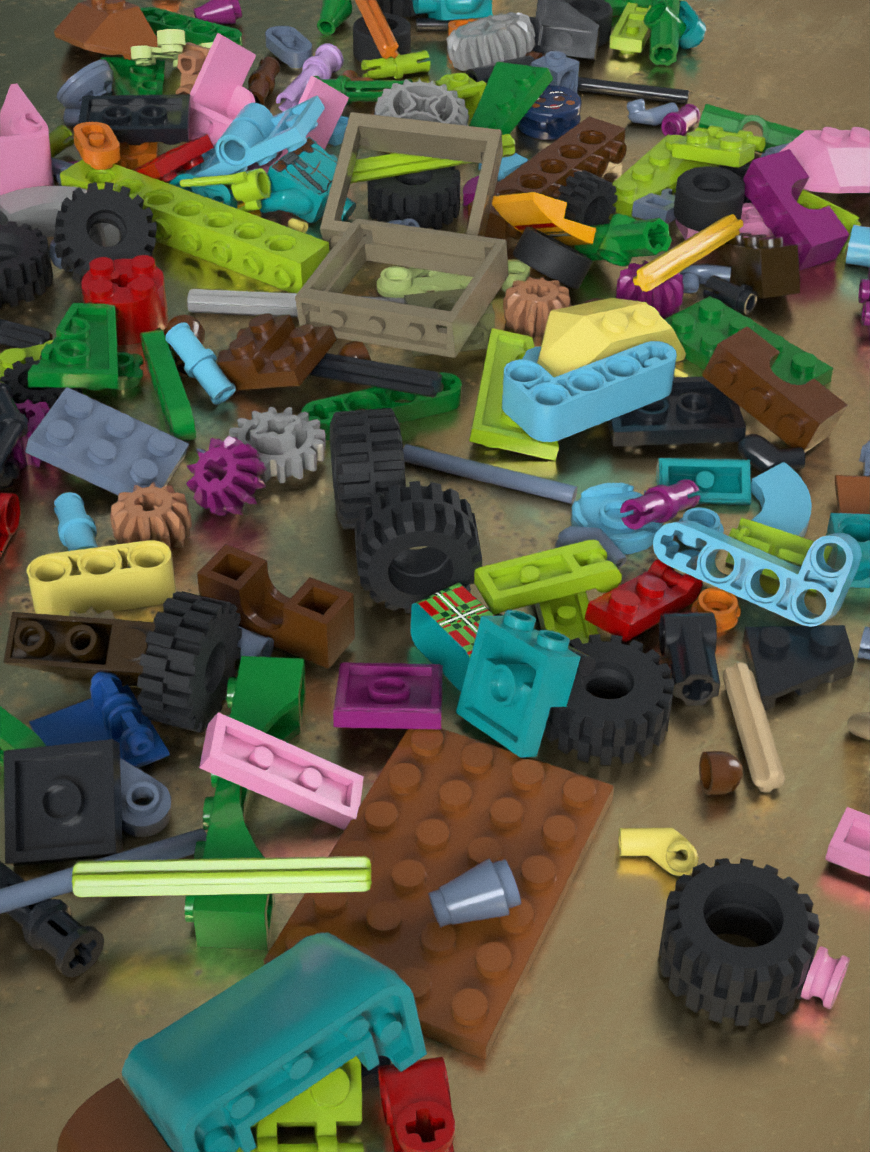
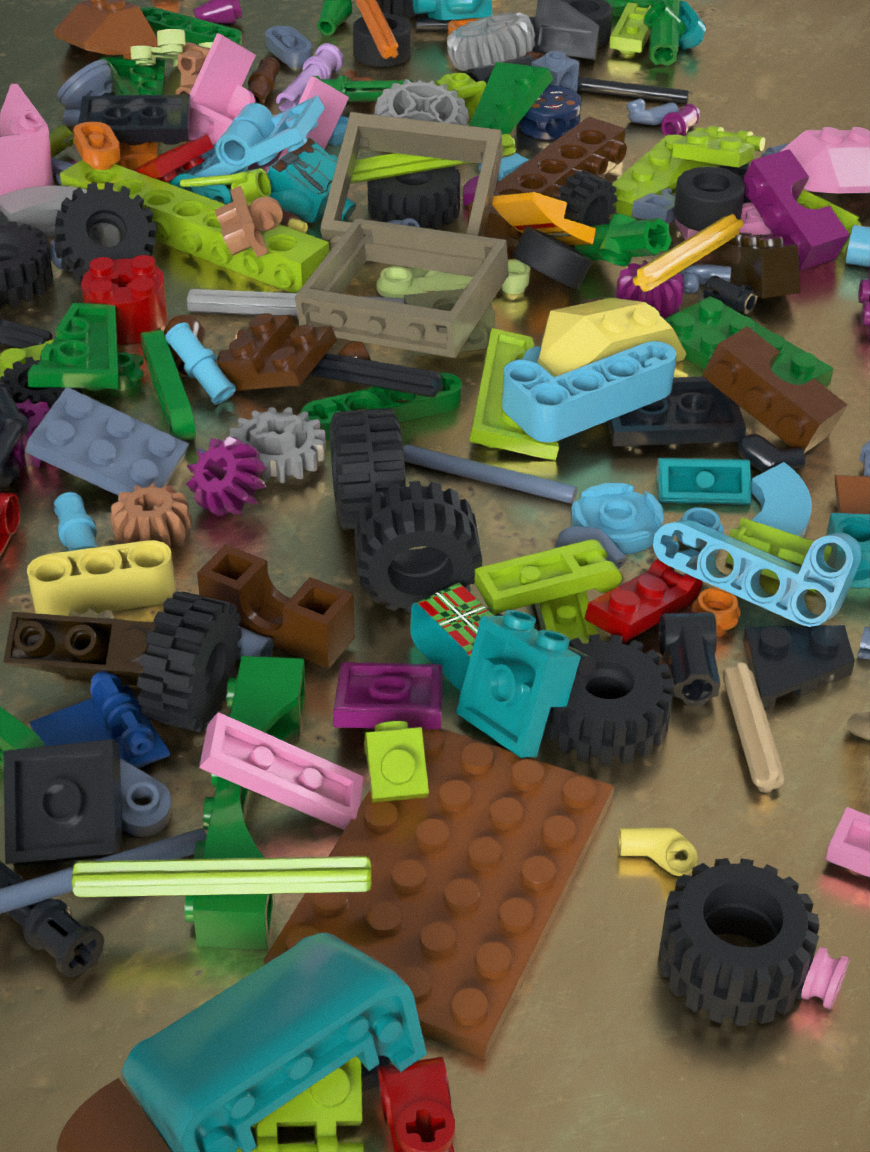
lime pin [361,50,431,80] -> none
sand blue cone [428,858,521,927] -> none
nougat gear [503,276,571,338] -> none
magenta pin [620,479,700,530] -> none
green piece [698,104,804,153] -> none
reddish brown hinge [699,751,743,795] -> none
none -> nougat hips [215,185,283,258]
none -> lime bracket [364,721,429,803]

